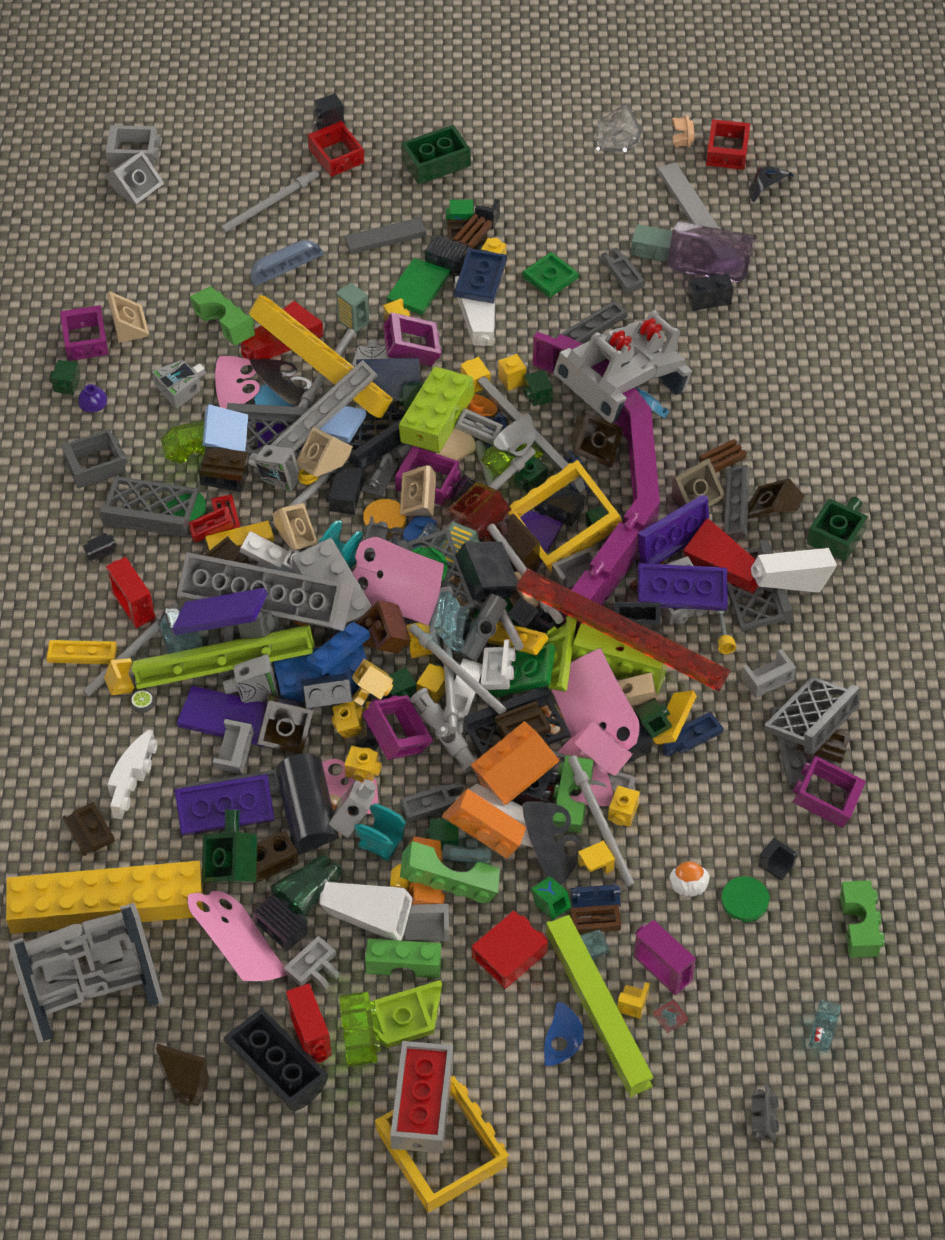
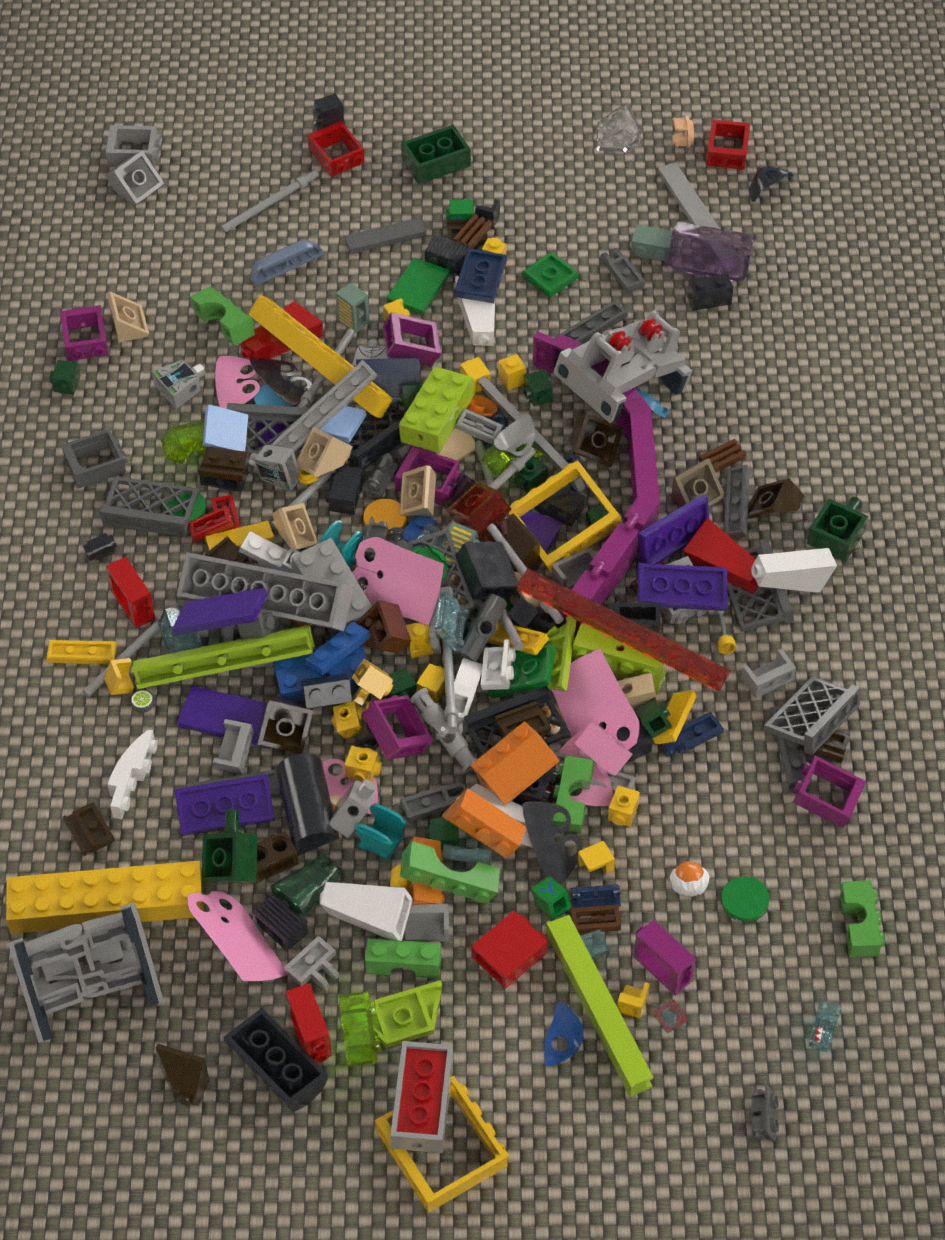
dark purple brick [78,384,107,412] -> none
light grey torso [223,654,279,703] -> none
light grey bar [409,624,506,715] -> none
light grey bar [567,755,635,888] -> none
black panel [758,838,797,880] -> none

